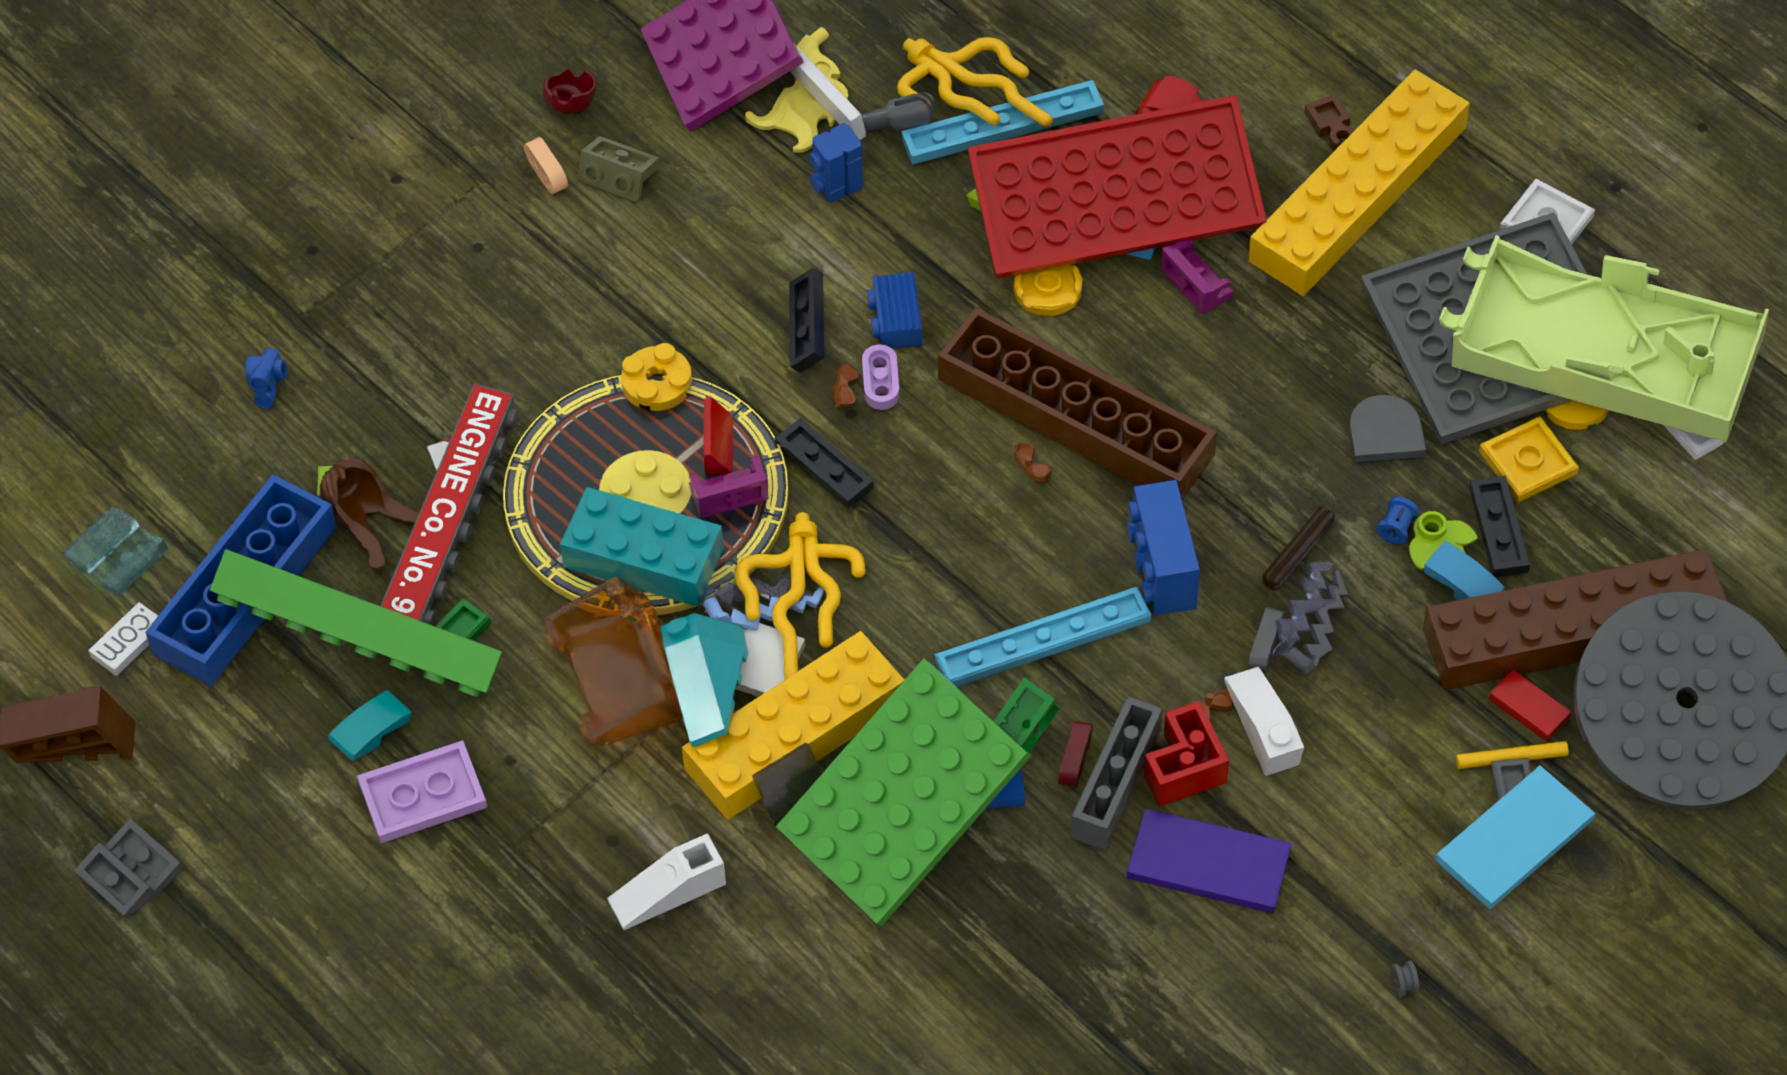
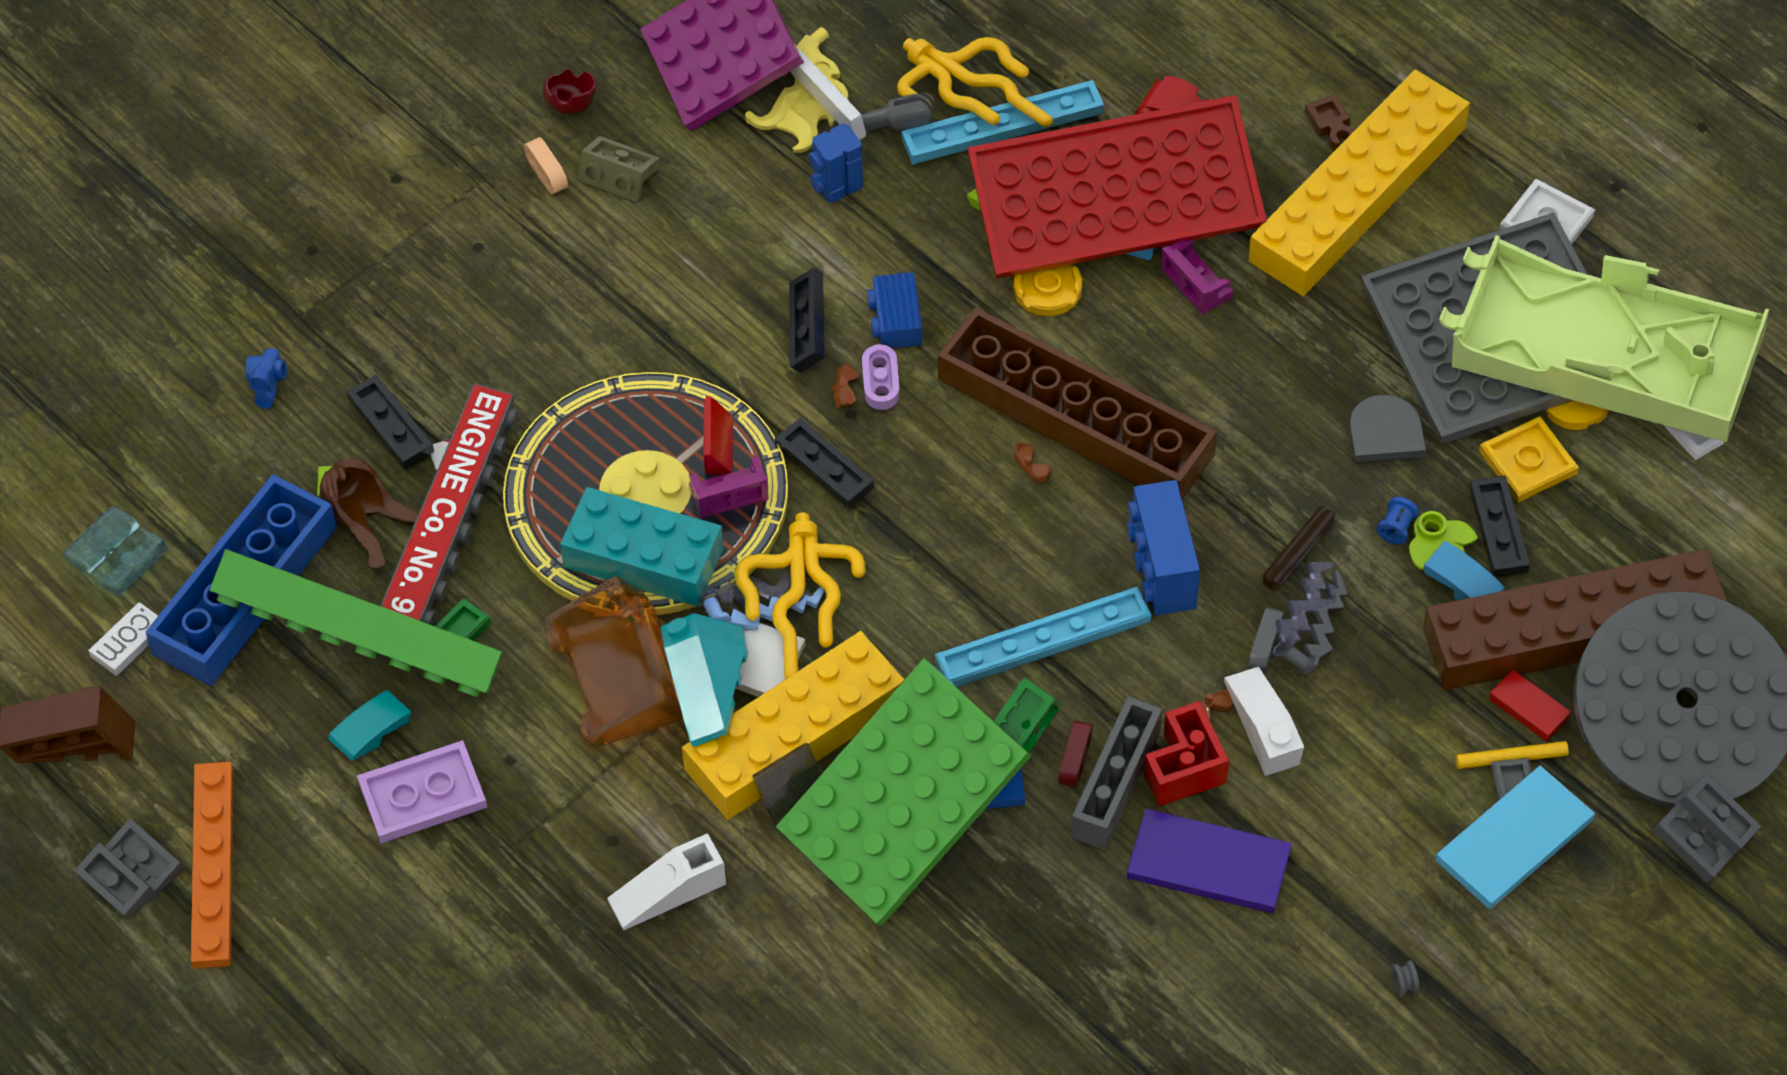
yellow plate [621,343,692,411] -> none
none -> orange plate [191,762,234,969]
none -> black plate [347,375,434,470]
none -> dark grey slope [1652,773,1761,883]

